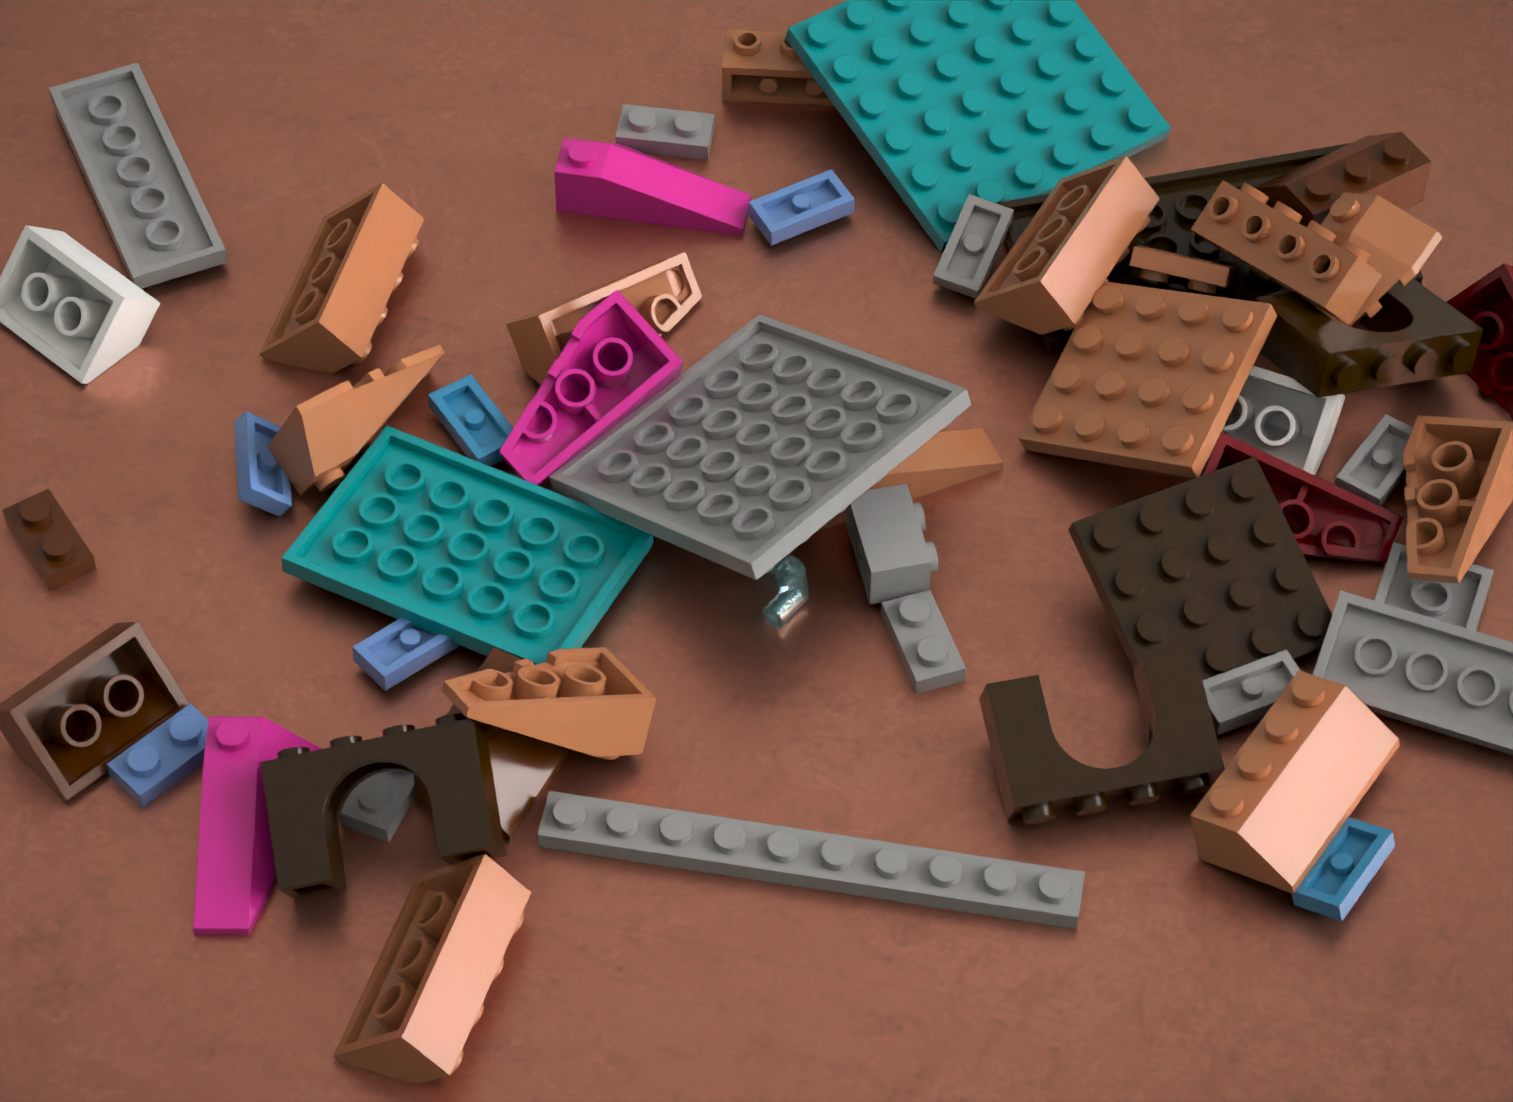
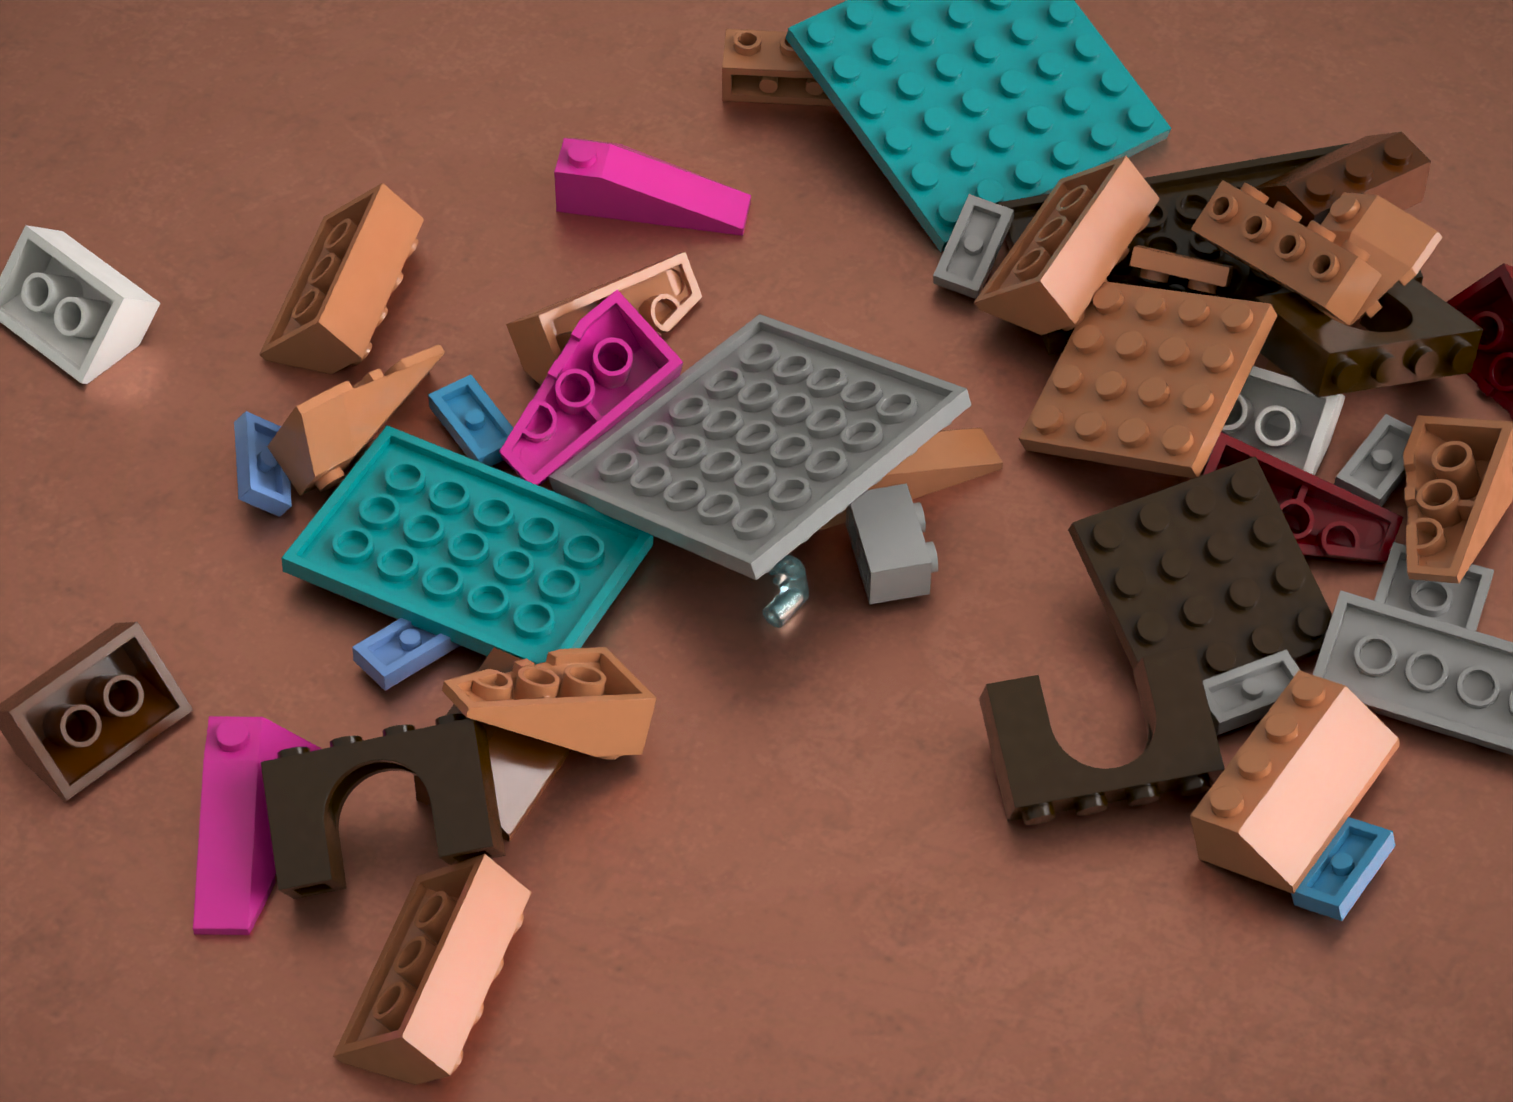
reddish brown plate [3,489,96,590] -> none
light grey plate [49,62,228,289] -> none
medium blue plate [107,703,208,808] -> none
light grey plate [340,771,416,843] -> none
light grey plate [537,791,1085,929] -> none
light grey plate [615,104,715,160] -> none
medium blue plate [748,169,855,246] -> none
light grey plate [881,589,966,694] -> none

